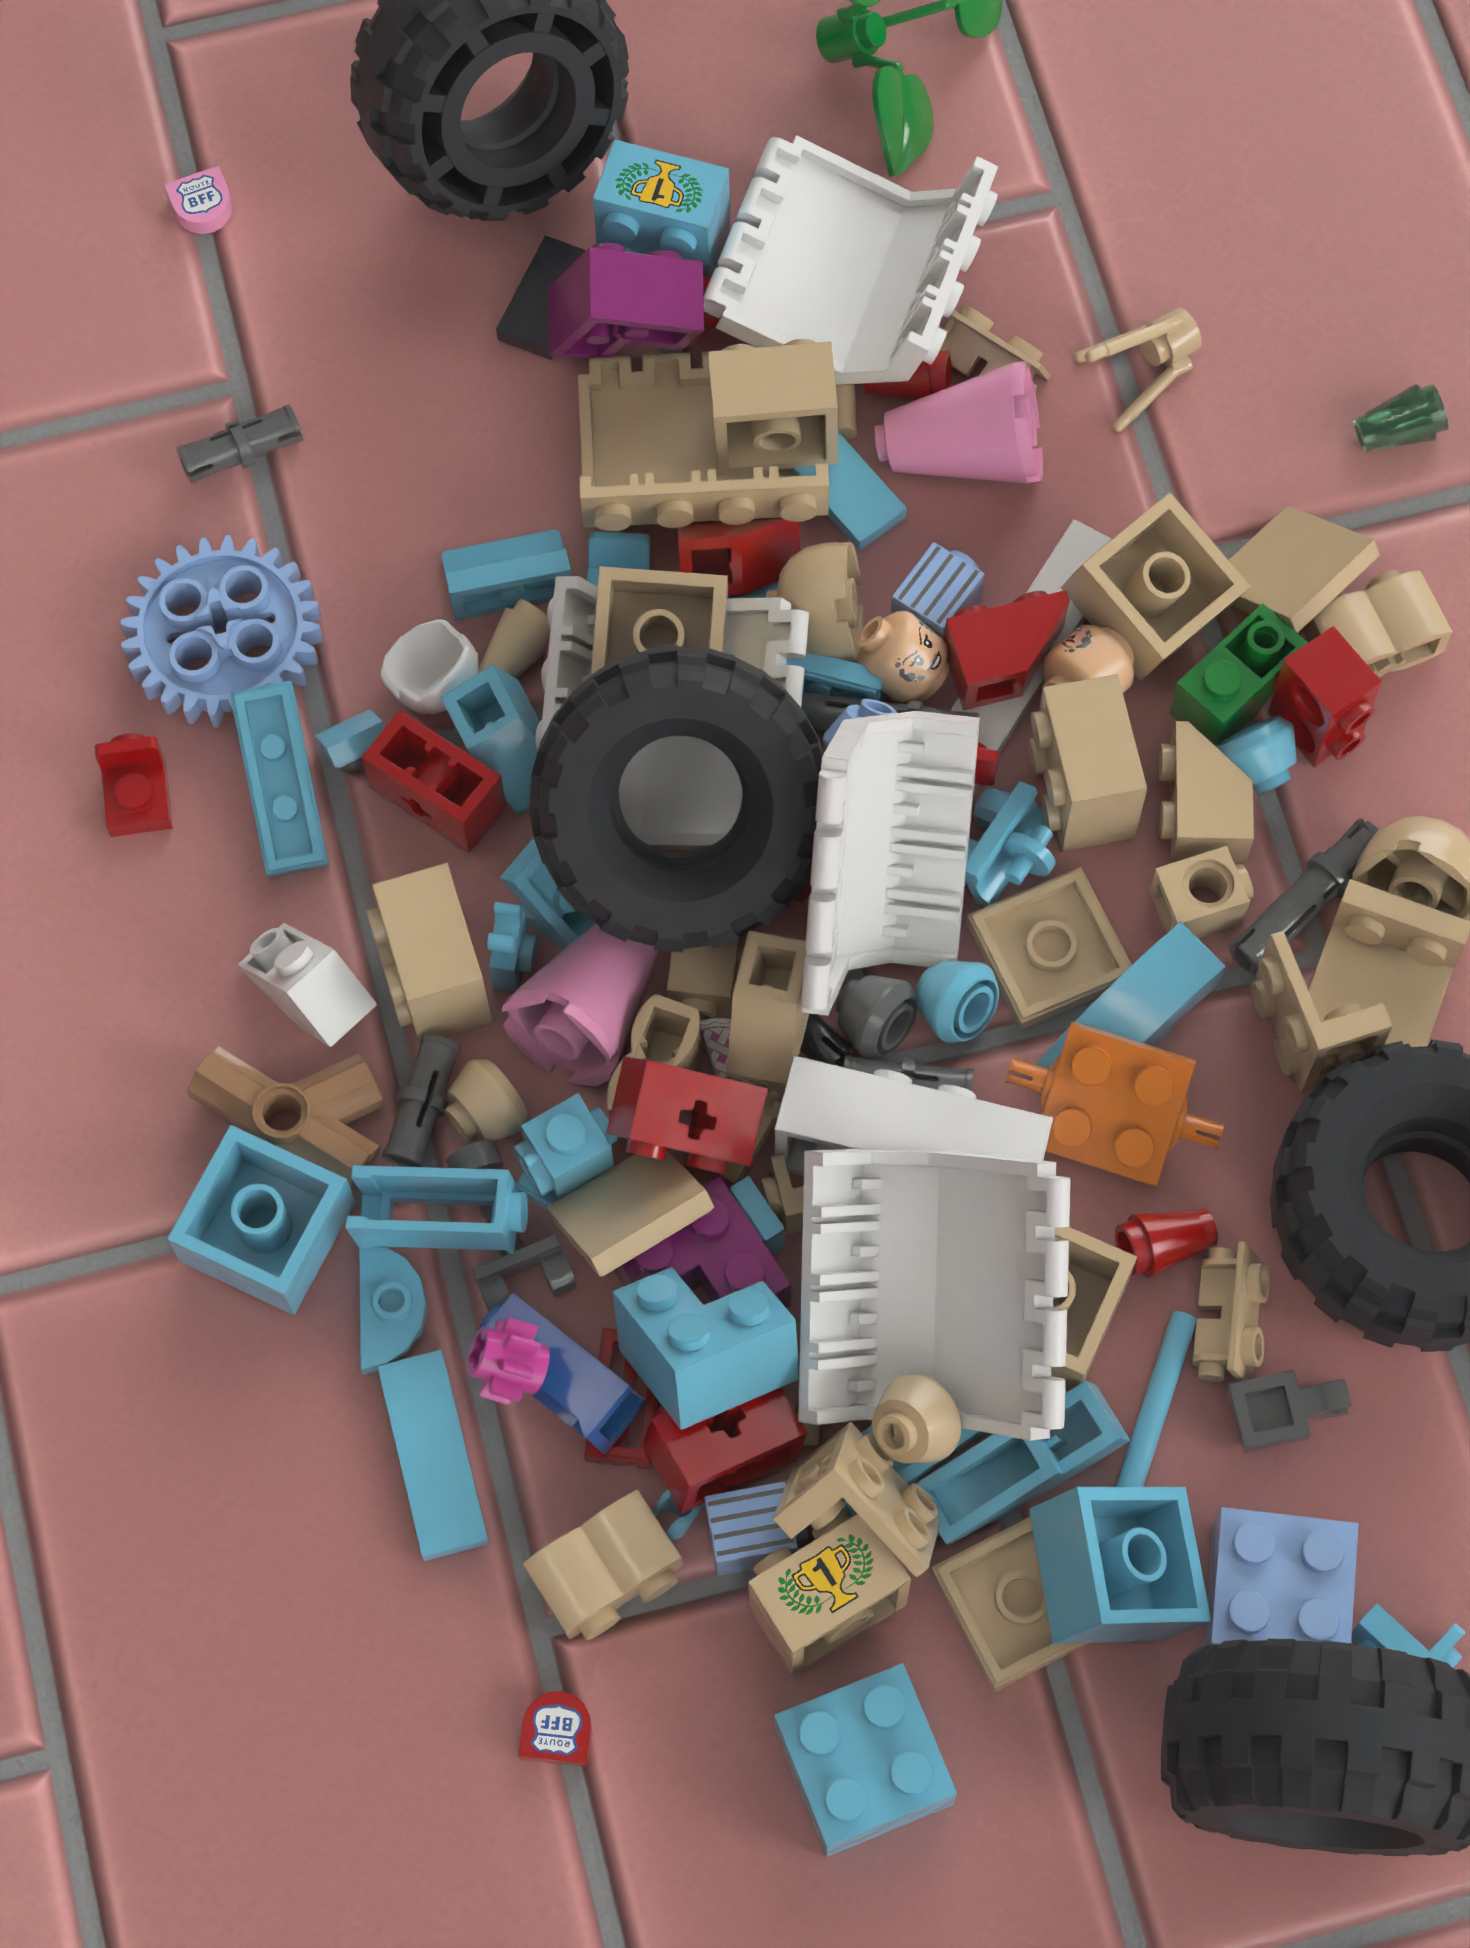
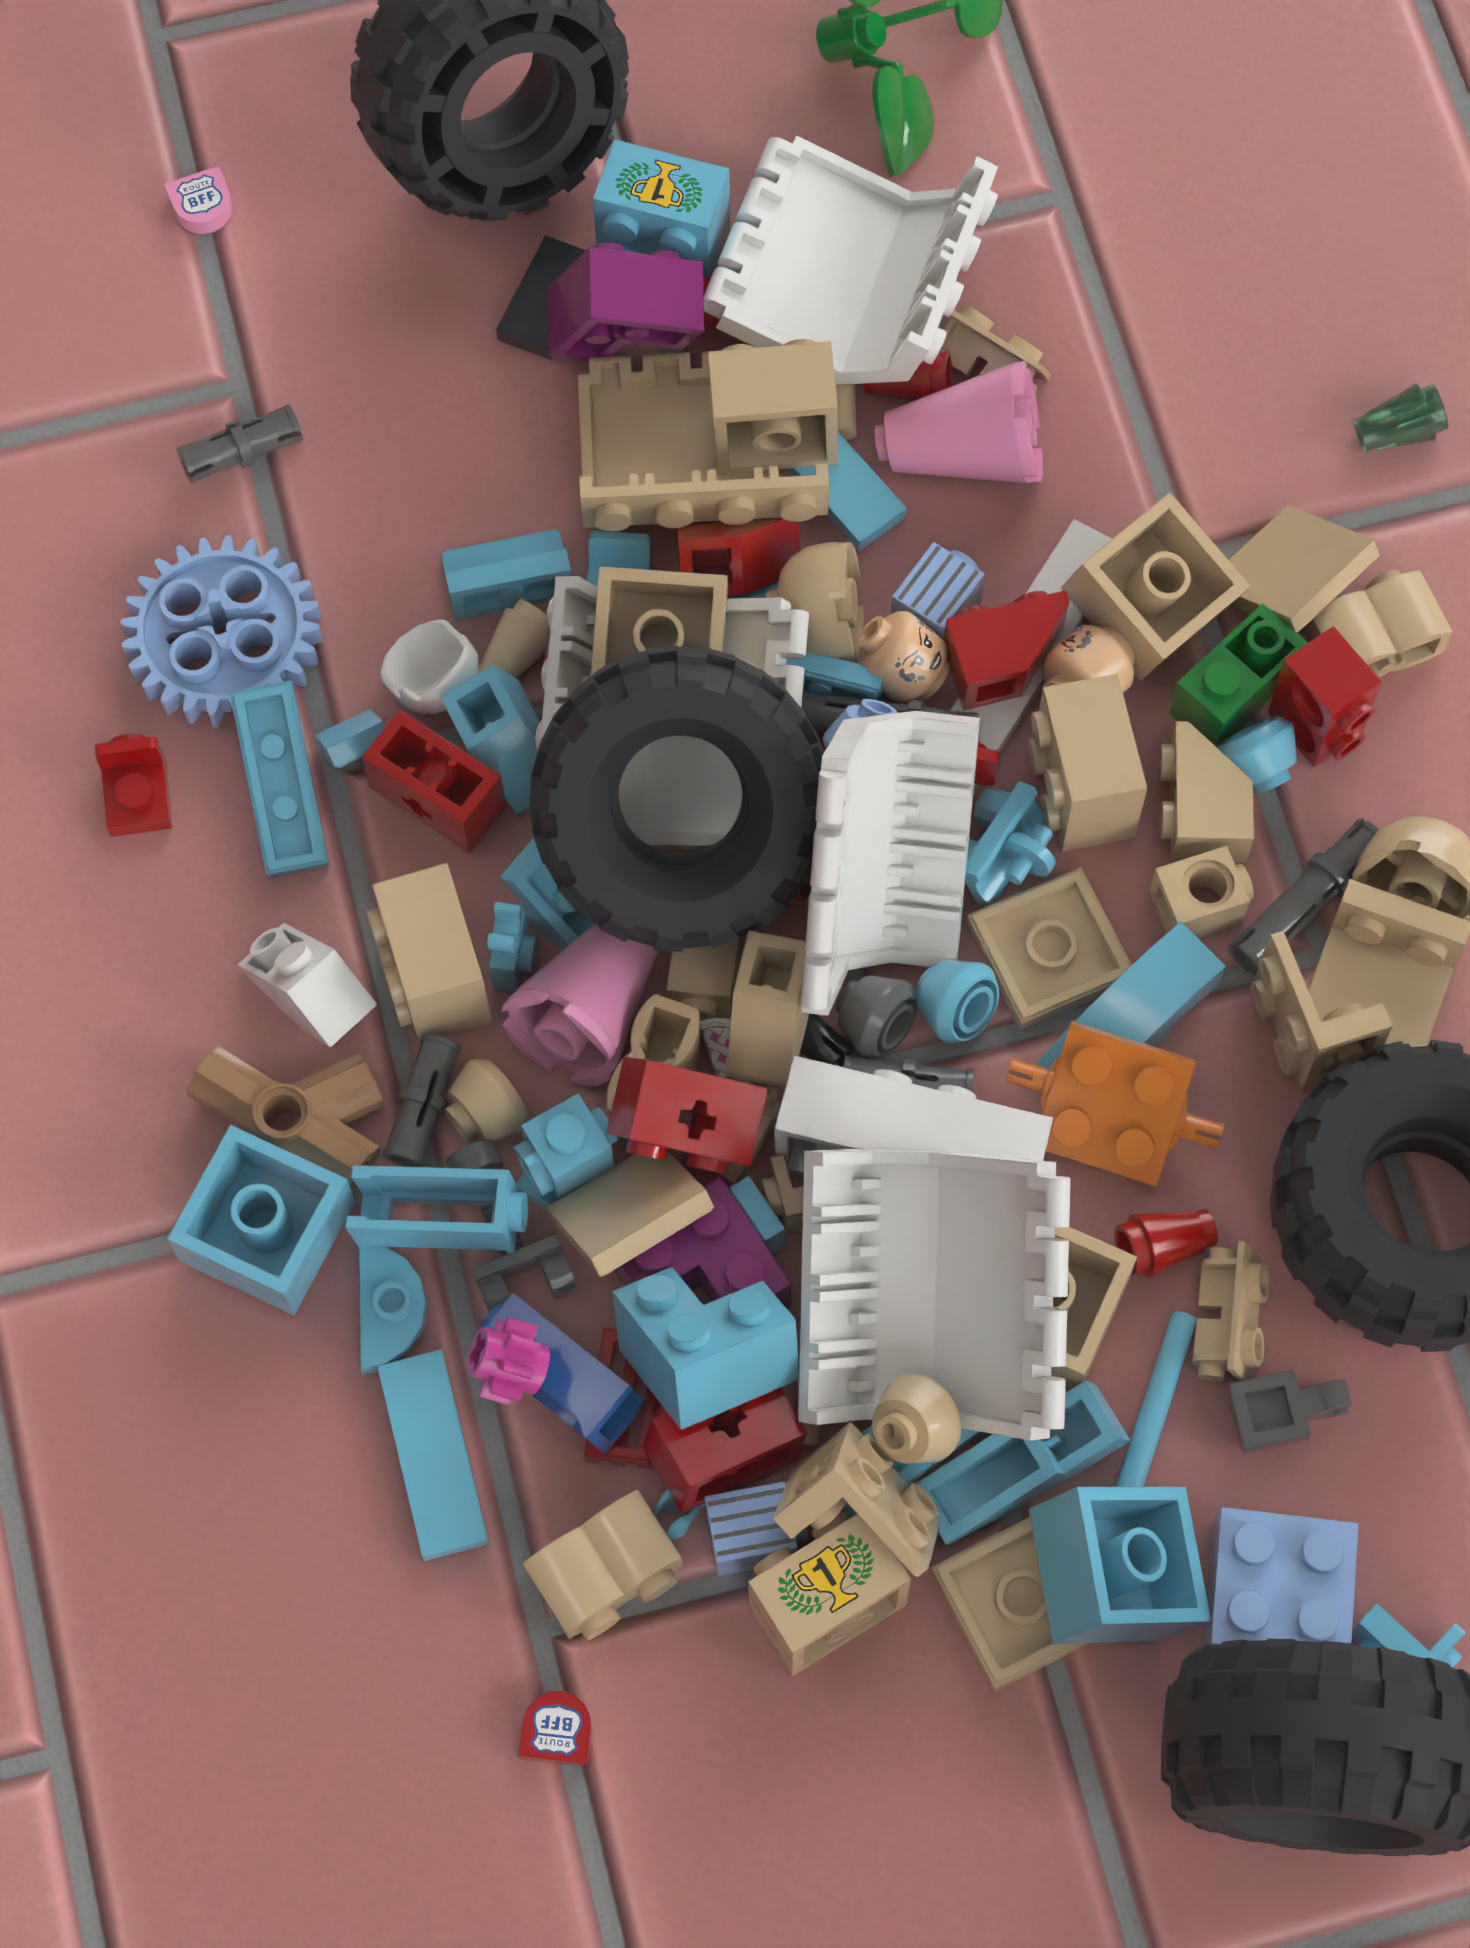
medium azure brick [774,1663,957,1857] -> none
tan plant [1074,307,1202,433] -> none

